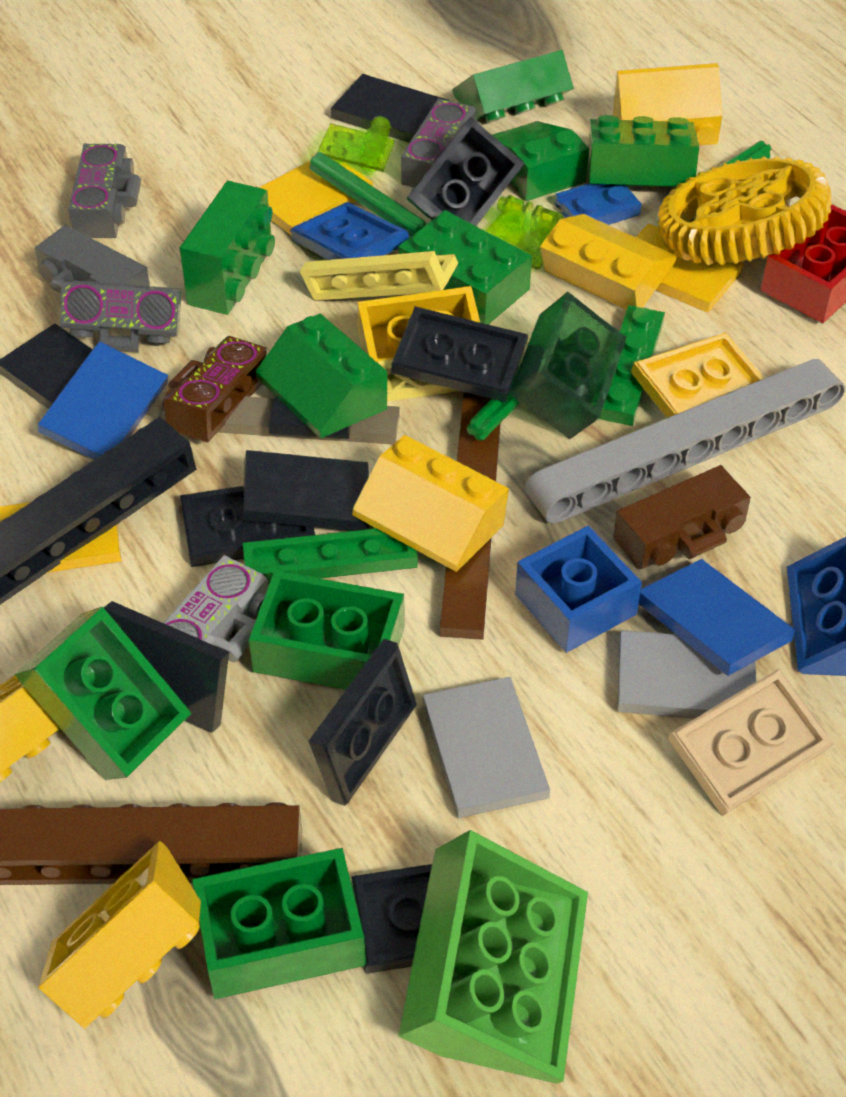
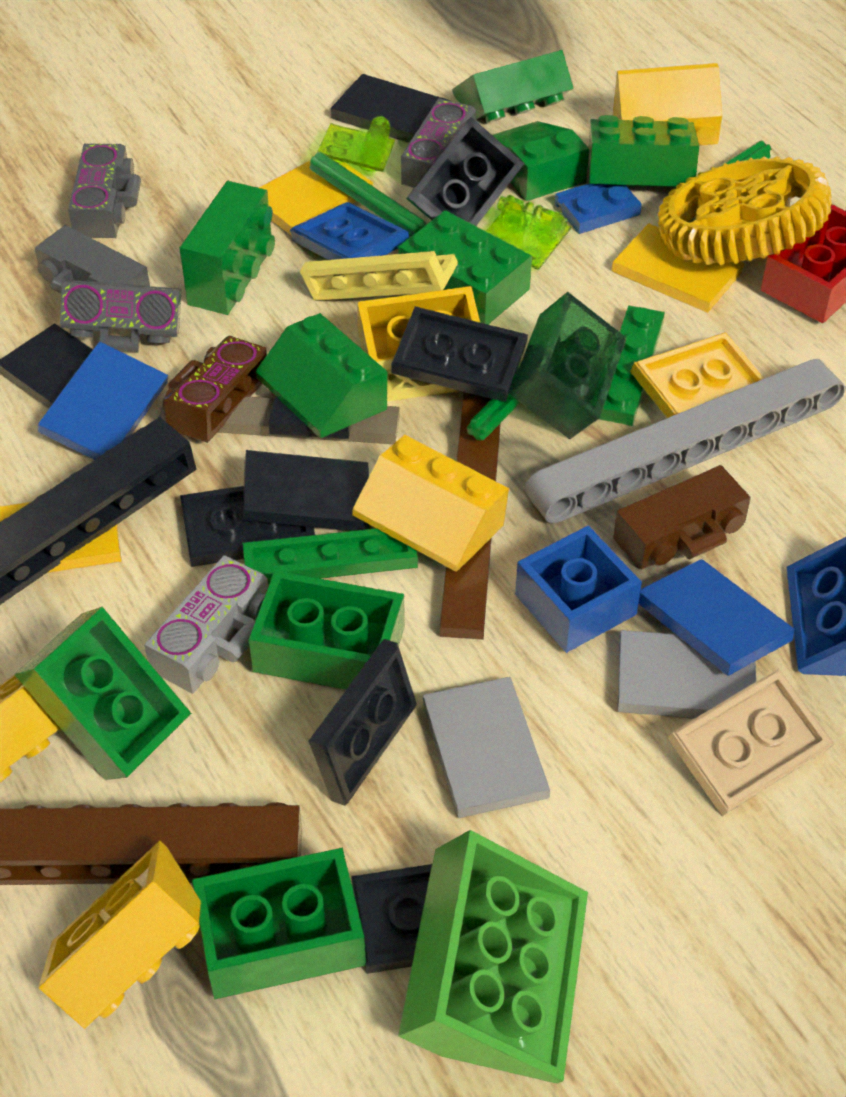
black tile [103,601,229,733] -> none
yellow slope [540,214,677,310] -> none

